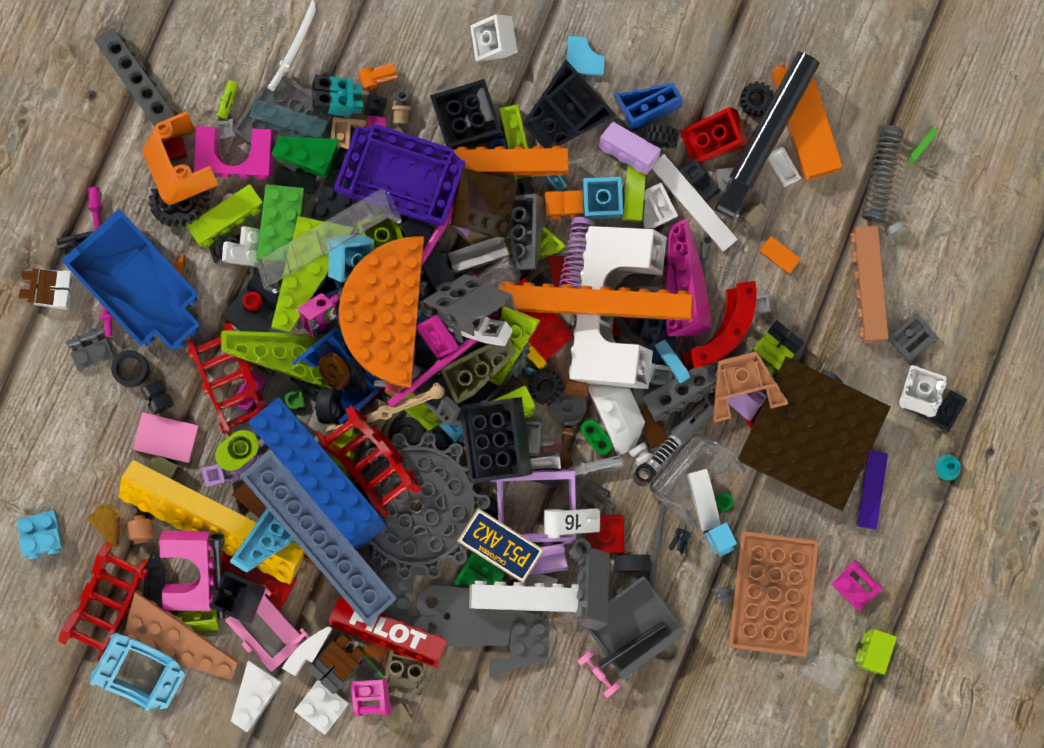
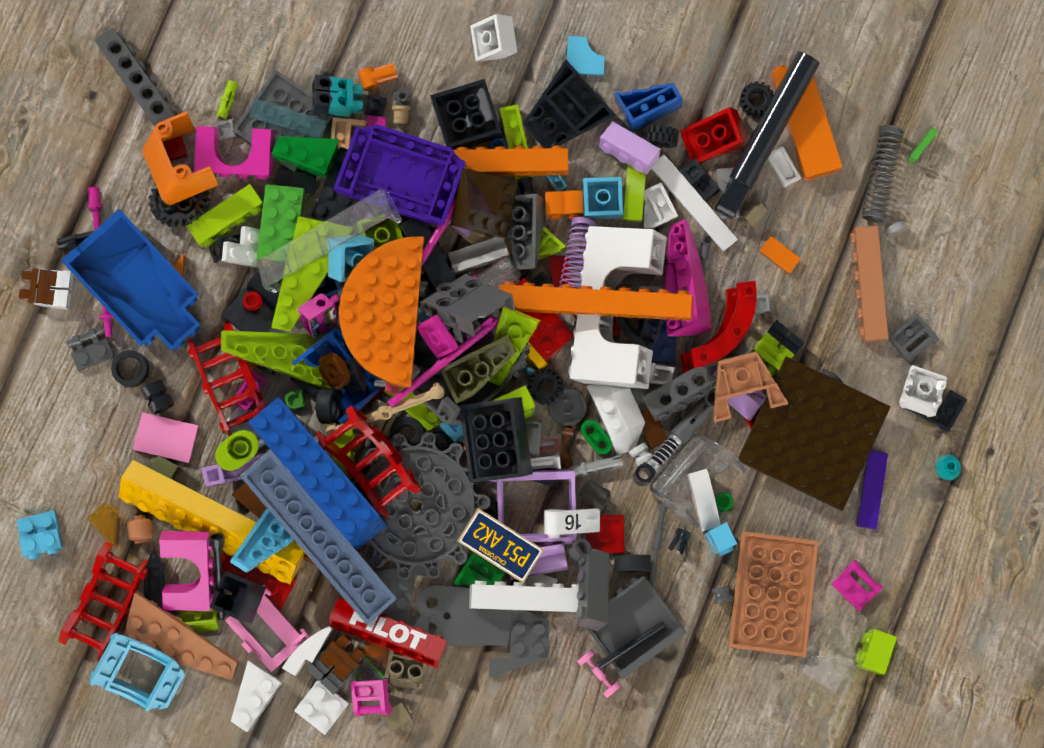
white sword [268,0,316,91] -> none
white slope [448,316,513,346] -> none
clear orange piece [564,379,589,398] -> none
medium azure piece [655,340,690,383] -> none

